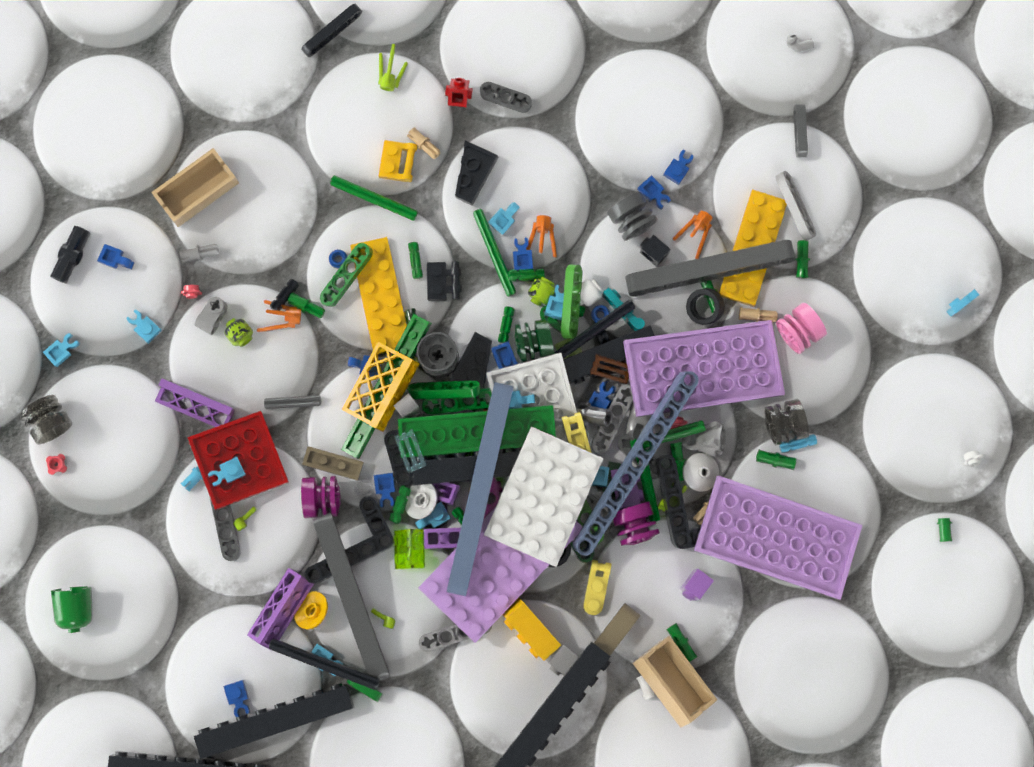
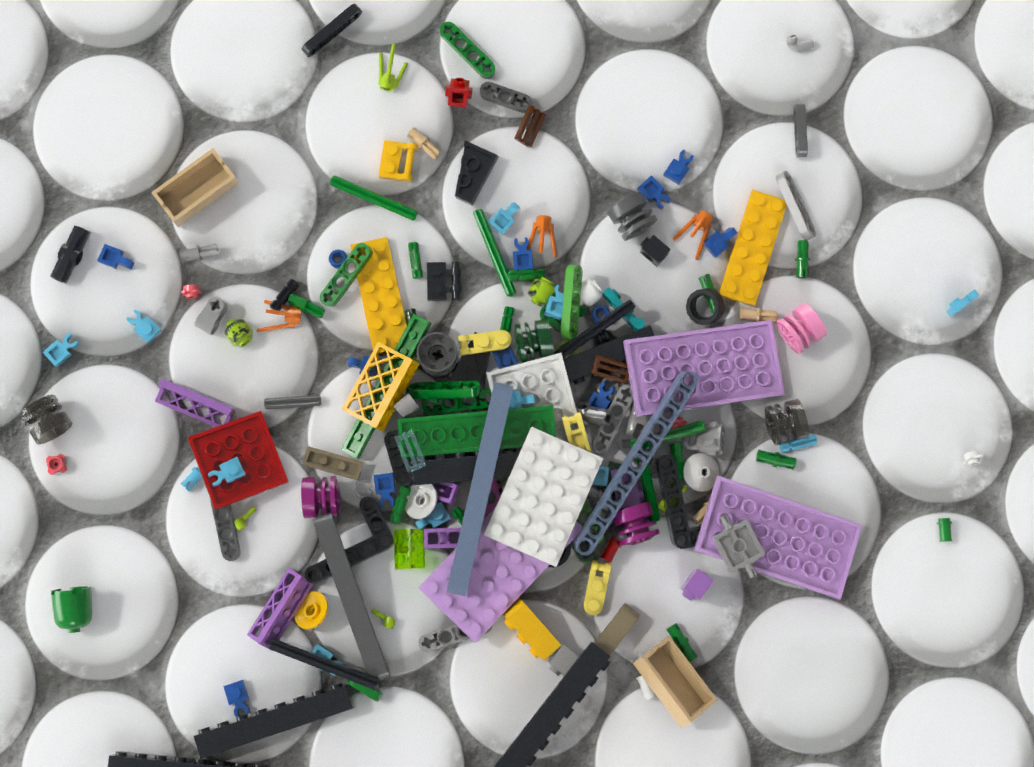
dark grey beam [625,240,796,296] -> none
none -> green beam [440,22,495,79]
none -> light yellow plate [457,330,512,356]
none -> reddish brown tile [514,105,546,148]
none -> red pin [600,537,621,563]
none -> blue plate [703,227,738,258]
none -> light grey plate [711,514,765,578]

